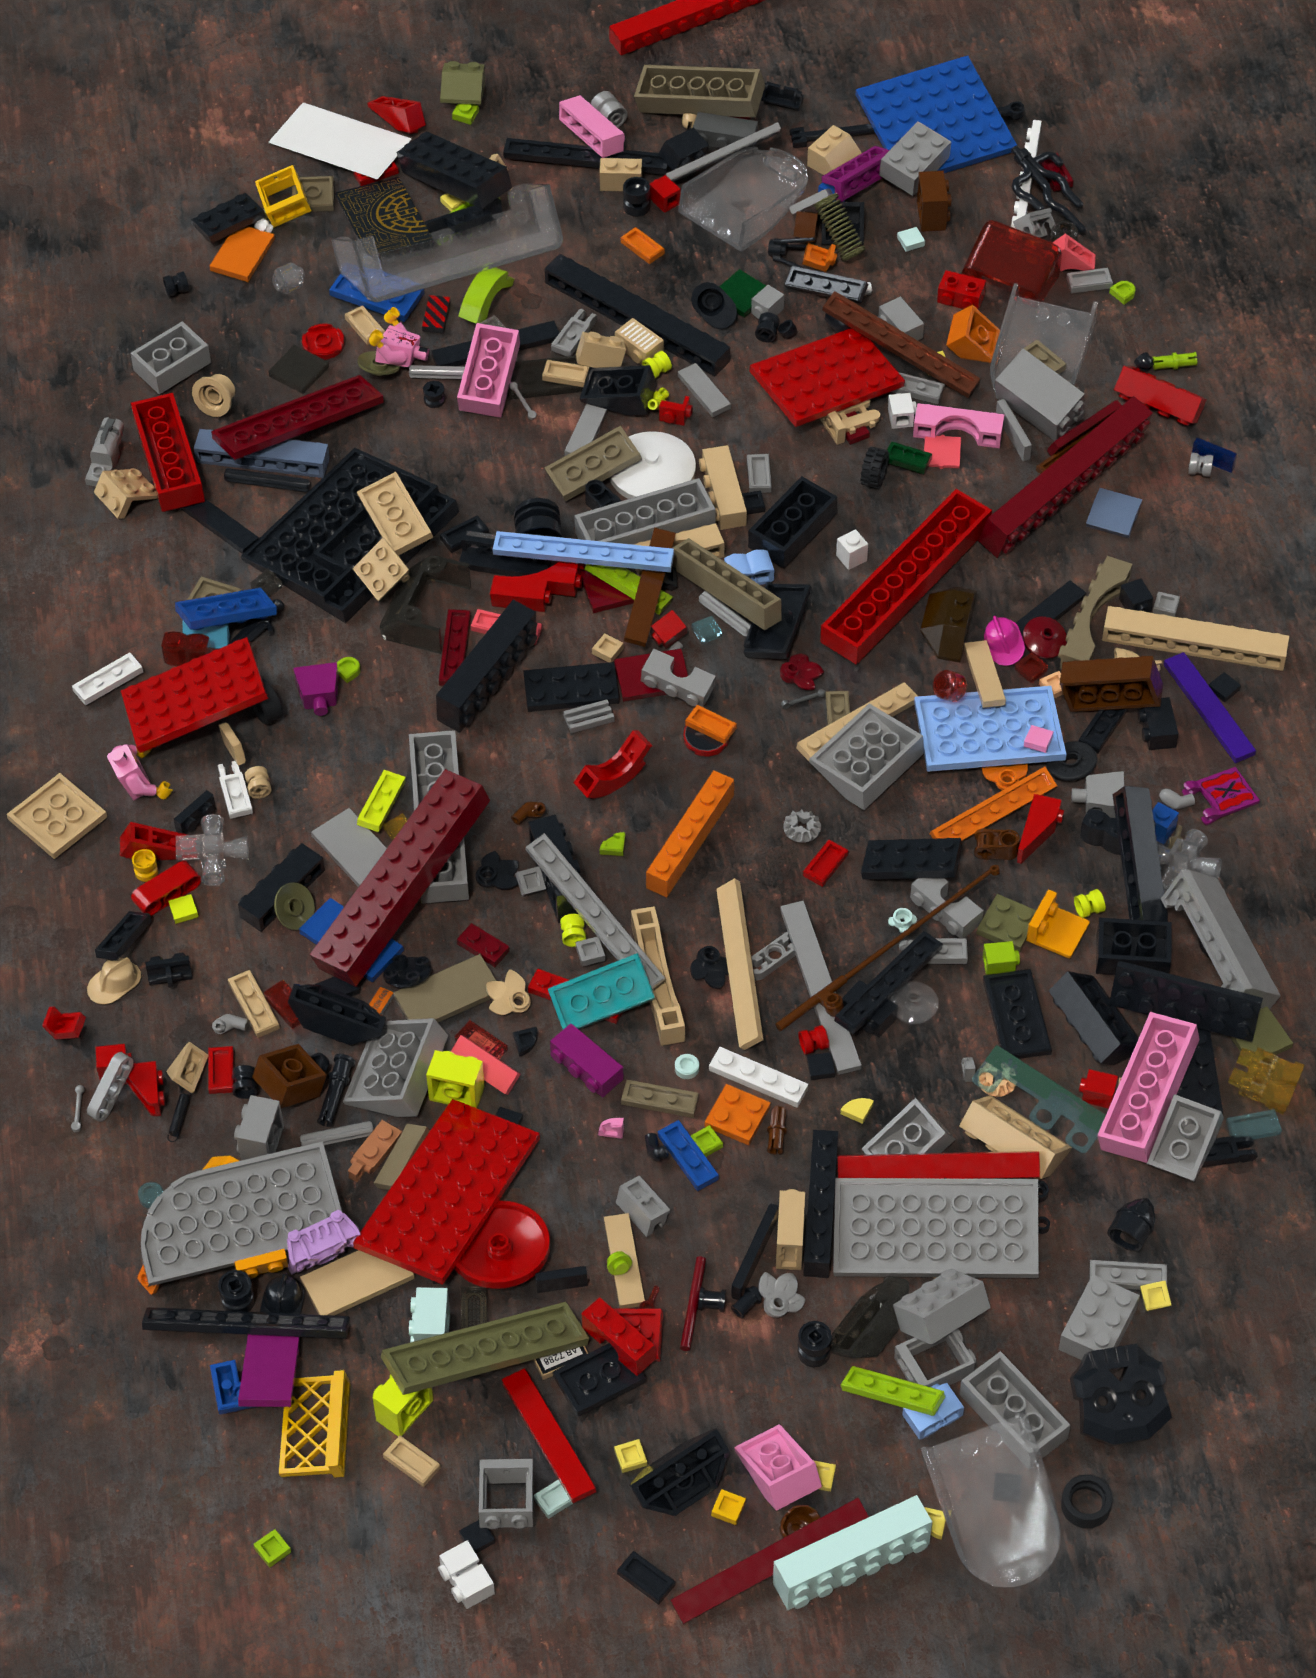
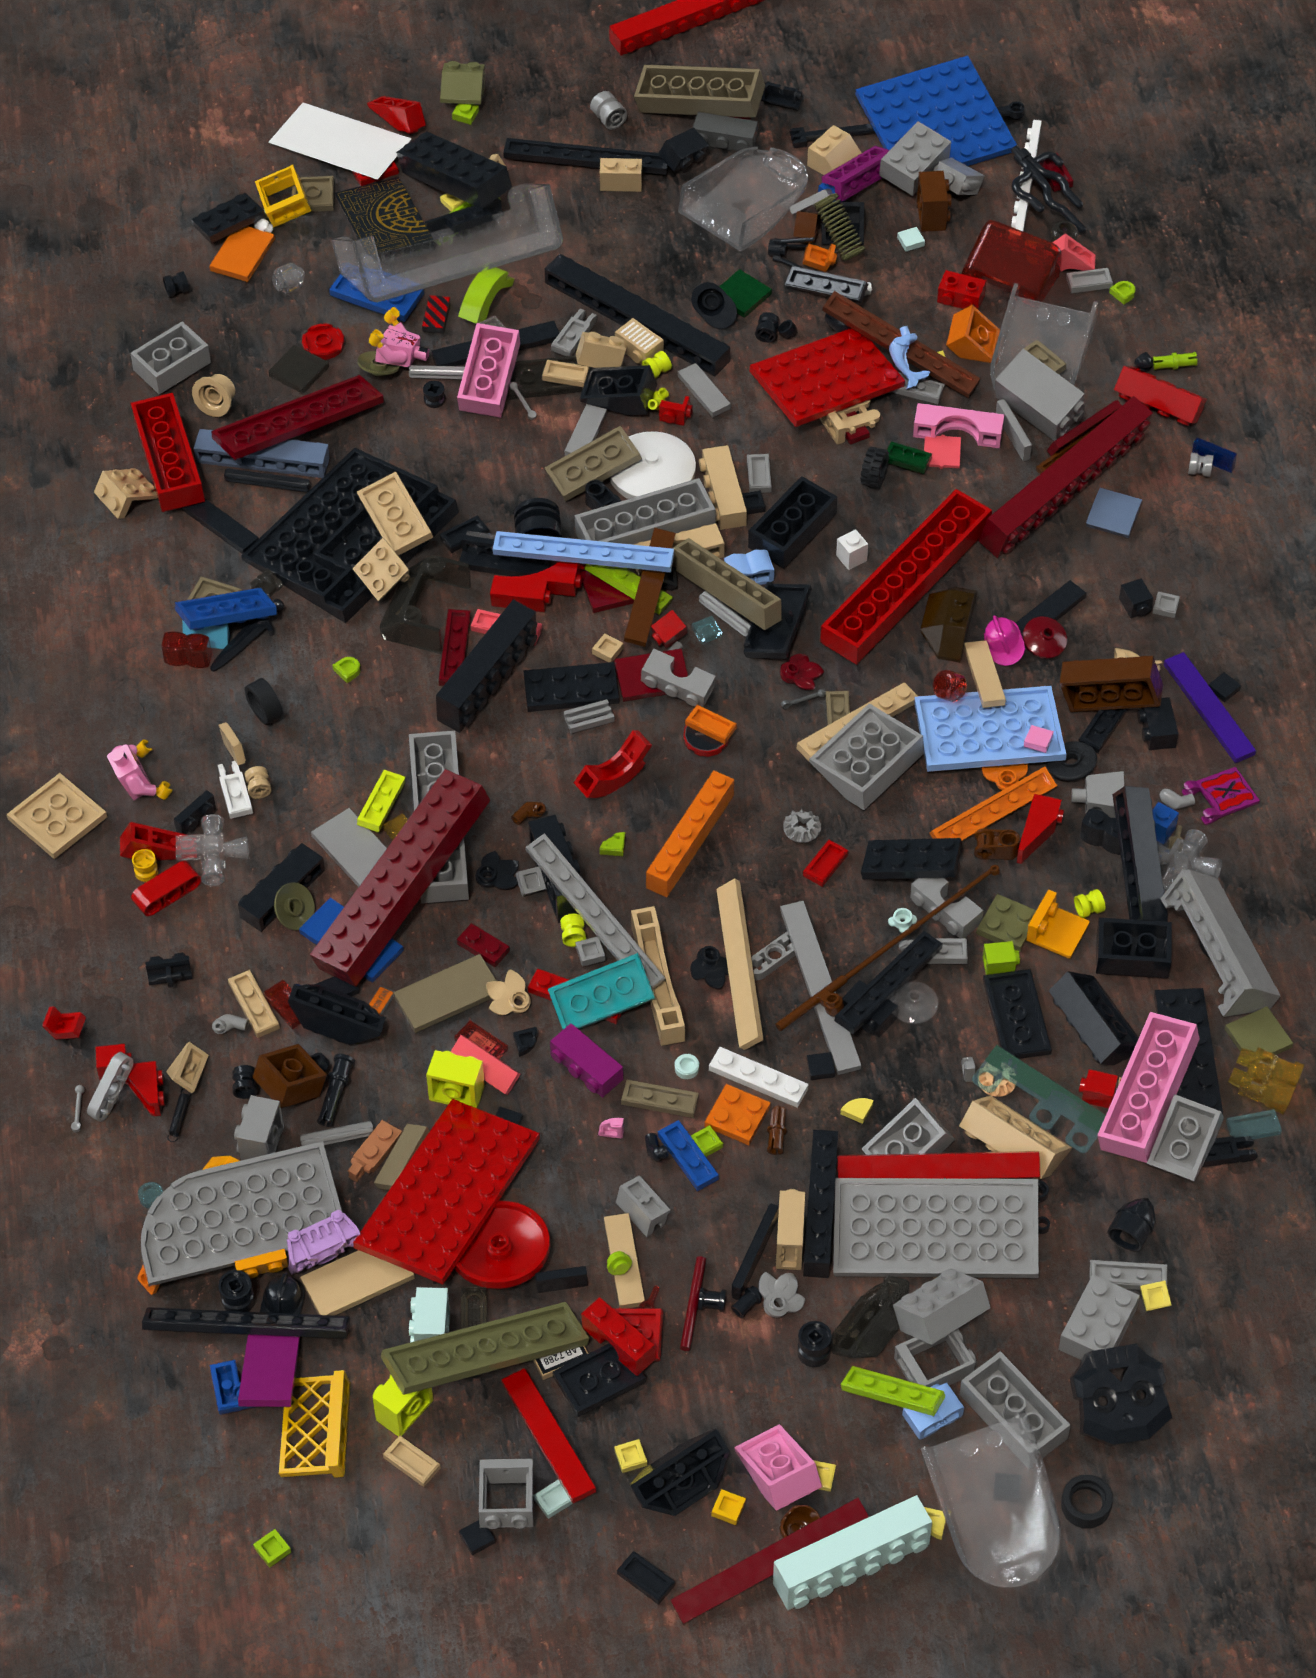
white plate [72,653,143,706] -> none
light grey plate [85,417,124,486] -> none
tan piece [87,957,141,1005] -> none
black plate [95,911,152,961] -> none
red plate [121,637,268,753] -> none
neon yellow tile [168,894,198,924] -> none
red tile [208,1046,234,1094] -> none
magenta torso [294,662,339,716] -> none
light grey slope [343,1018,449,1117] -> none
tan tile [345,305,385,345] -> none
black dish [383,954,431,988] -> none
white piece [438,1540,495,1609] -> none
bright pink brick [559,95,625,158] -> none
orange tile [621,227,665,264] -> none
black wheel [623,177,650,217] -> none
red brick [650,175,681,213] -> none
light grey tile [666,122,781,182] -> none
tan hinge [682,113,697,129] -> none
light grey brick [751,285,784,319] -> none
red wheel [798,1025,829,1055] -> none
light grey brick [878,296,924,341] -> none
white brick [888,393,917,429] -> none
light grey hinge [1013,208,1055,243] -> none
clear red plate [1015,652,1048,683] -> none
light nougat tile [1039,671,1064,698] -> none
dark tan arch [1058,556,1133,669] -> none
tan brick [1102,606,1289,671] -> none
black plate [1109,961,1263,1042] -> none
none -> light blue animal [889,326,930,390]
none -> light grey torso [933,157,985,195]

